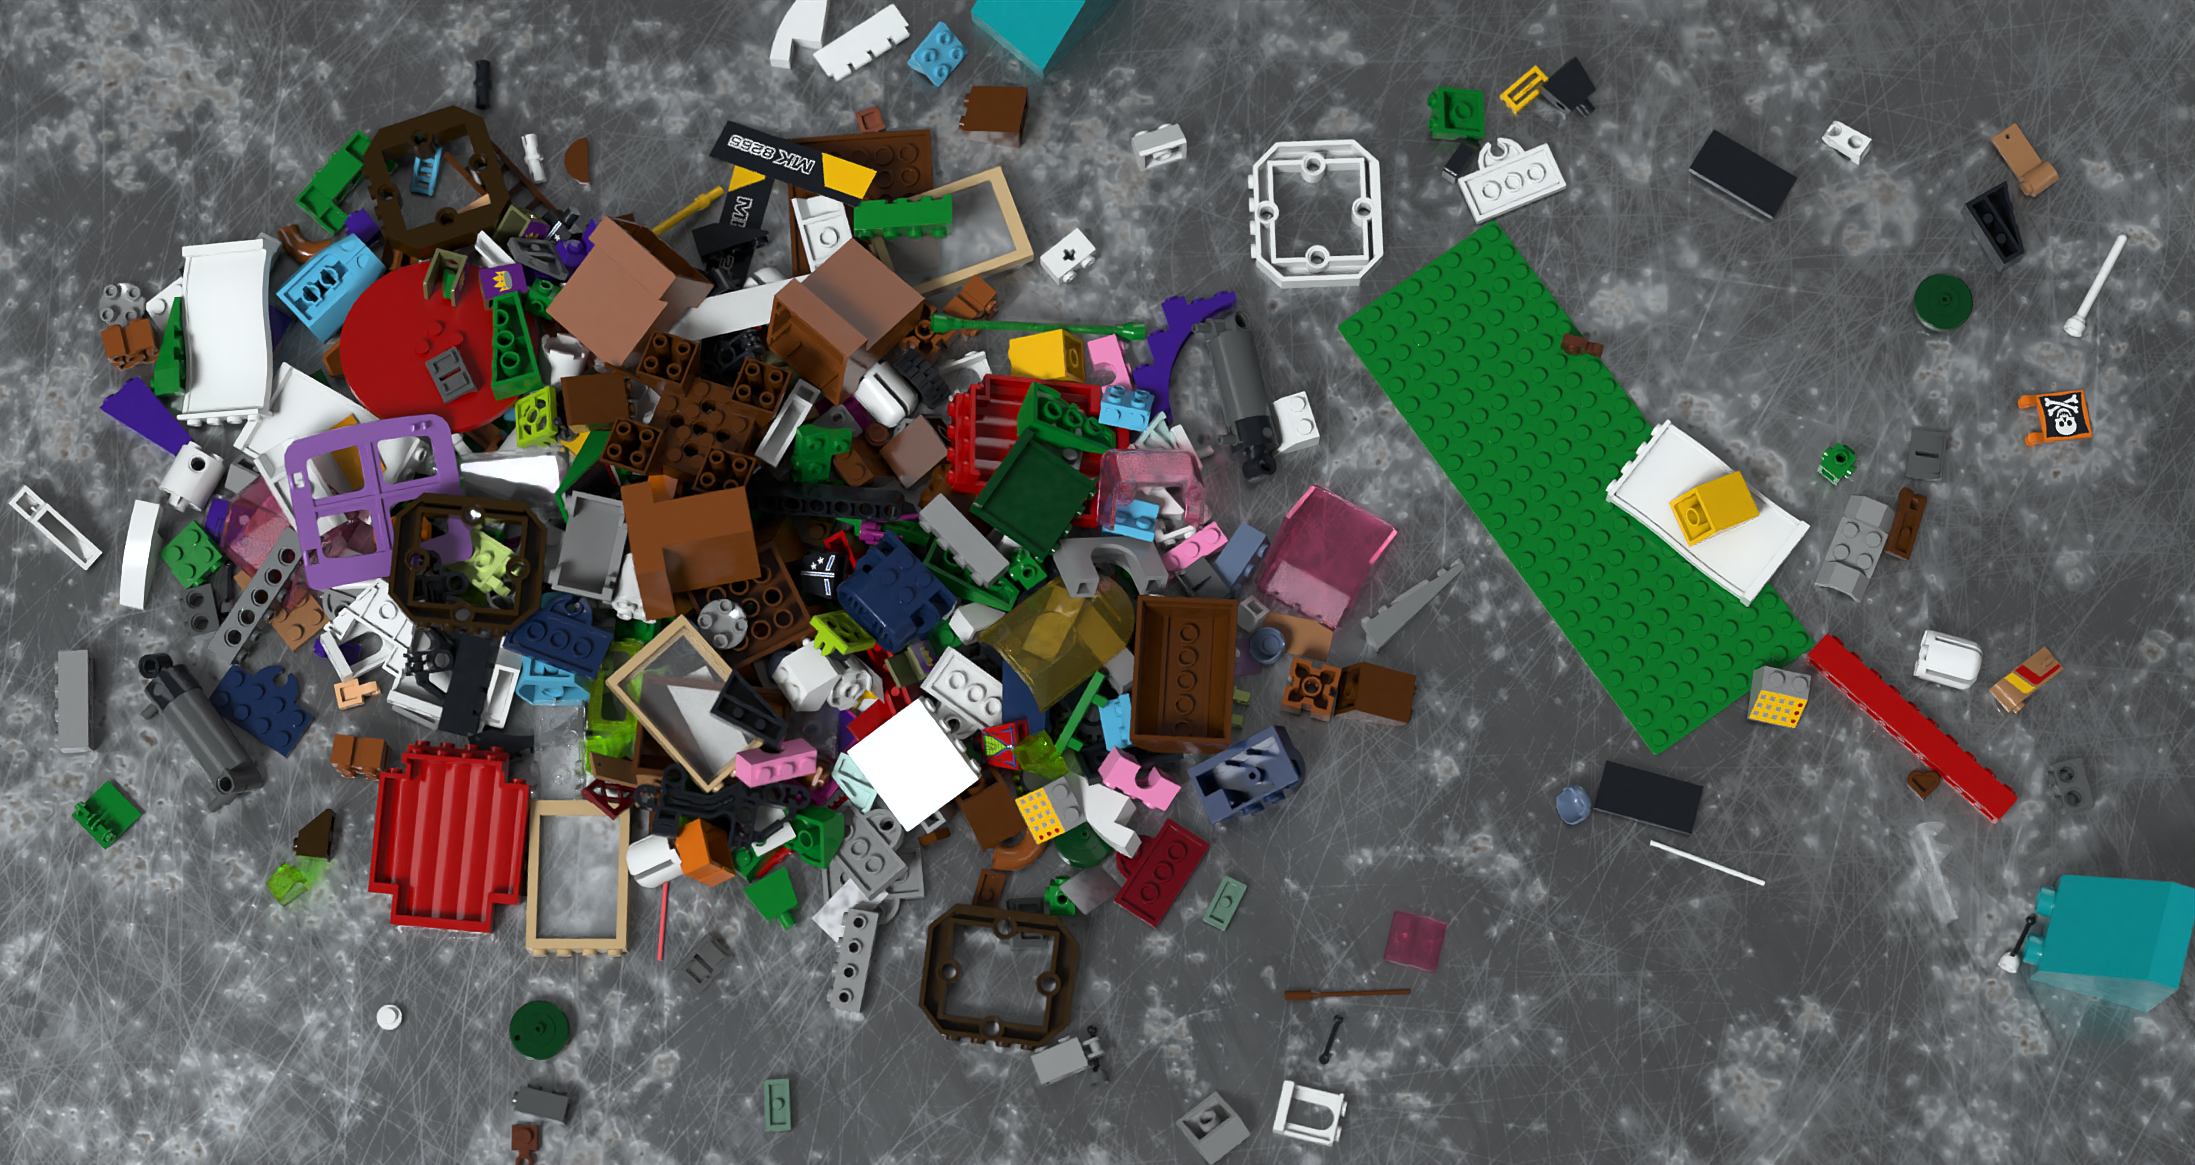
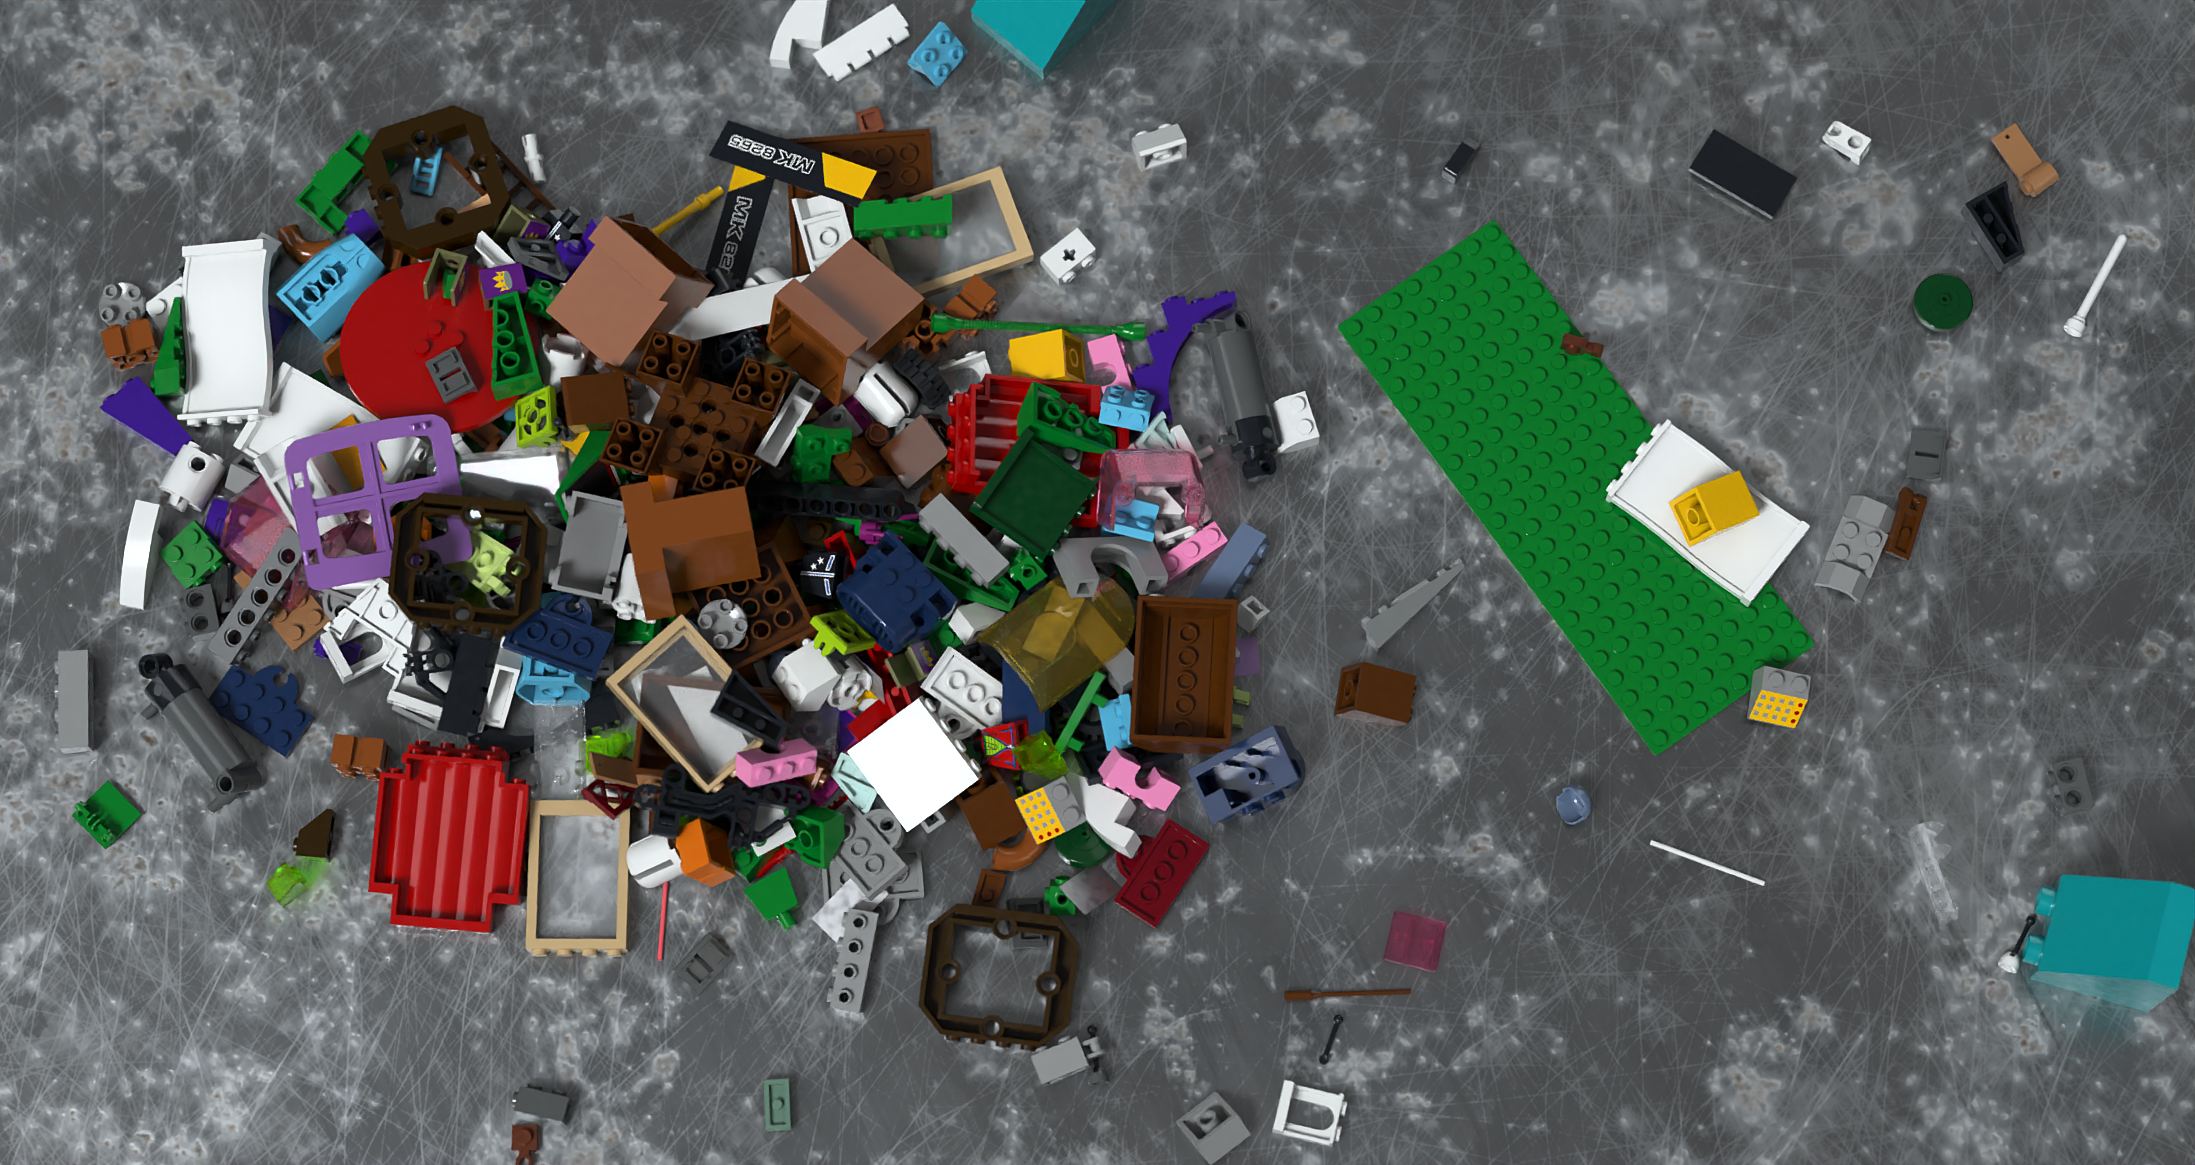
white slope [7,484,103,571] -> none
light nougat plate [334,678,381,710] -> none
white plate [377,1005,402,1030] -> none
black pin [473,60,492,110] -> none
dark green wheel [509,1000,571,1062] -> none
reddish brown tile [564,137,590,185] -> none
clear neon green piece [585,638,644,735] -> none
black slope [691,223,771,264] -> none
reddish brown tile [918,827,951,846] -> none
reddish brown slope [959,86,1029,149] -> none
dark grey piece [1174,556,1231,599] -> none
sand green plate [1203,875,1248,932] -> none
white panel [1248,139,1383,289] -> none
sand blue hair [1248,626,1286,665] -> none
clear pink windscreen [1254,483,1400,632] -> none
medium nougat sticker [1262,611,1335,662] -> none
dark orange brick [1281,657,1342,722] -> none
green plate [1427,86,1485,140] -> none
white plate [1458,138,1567,224] -> none
yellow tile [1500,65,1548,115] -> none
black torso [1537,56,1596,118] -> none
black tile [1594,760,1704,835] -> none
red brick [1805,633,2019,825] -> none
green brick [1817,443,1857,486] -> none
reddish brown tile [1906,770,1940,802] -> none
white cylinder [1913,630,1983,690] -> none
medium nougat door [1989,646,2064,714] -> none
flag [2017,390,2092,446] -> none

